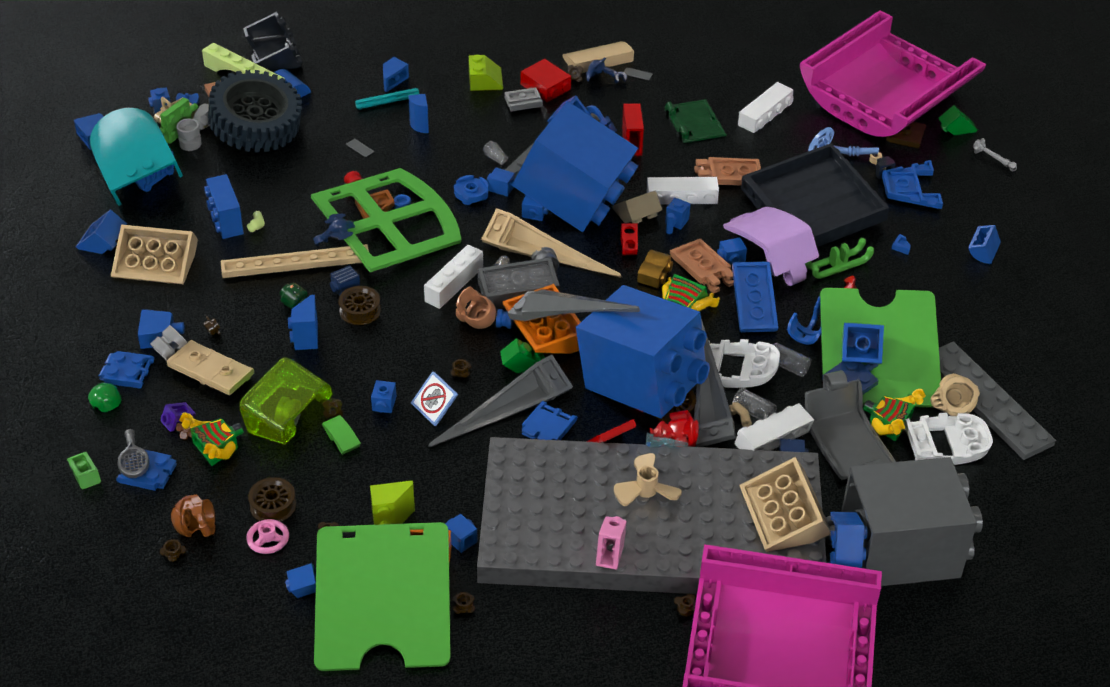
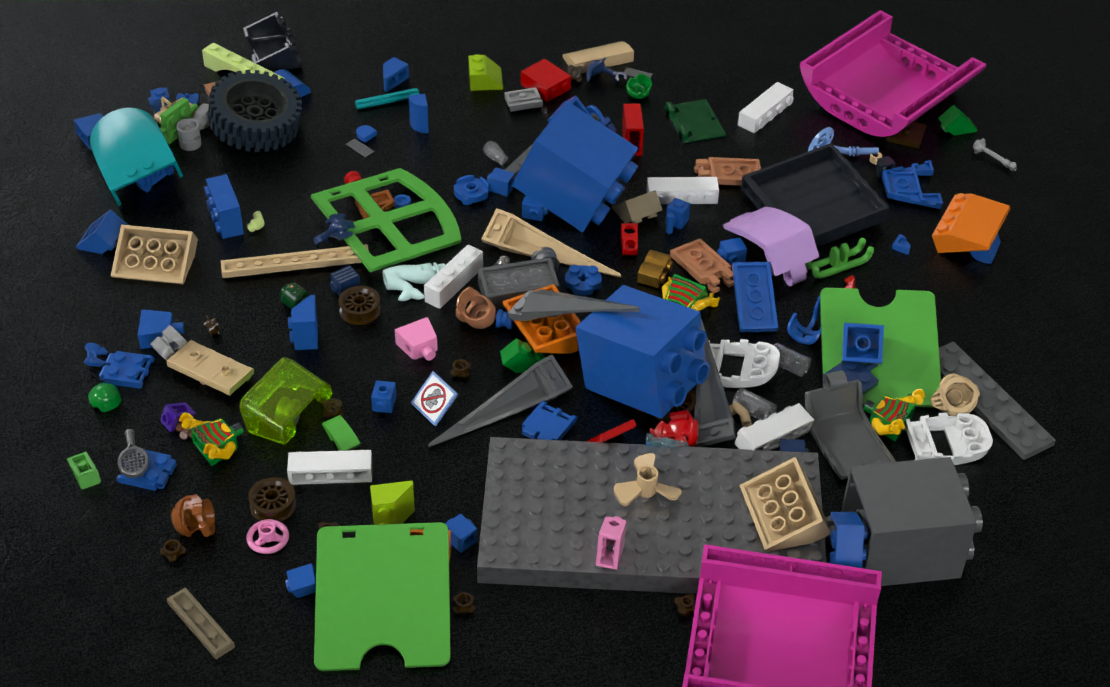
none -> blue piece [84,343,108,367]
none -> dark tan tile [167,587,235,659]
none -> white brick [287,450,372,485]
none -> blue tile [356,125,377,142]
none -> light aqua piece [383,262,445,301]
none -> bright pink torso [395,317,438,361]
none -> blue plate [565,265,602,296]
none -> green hair [626,73,652,99]
none -> orange slope [932,193,1011,253]

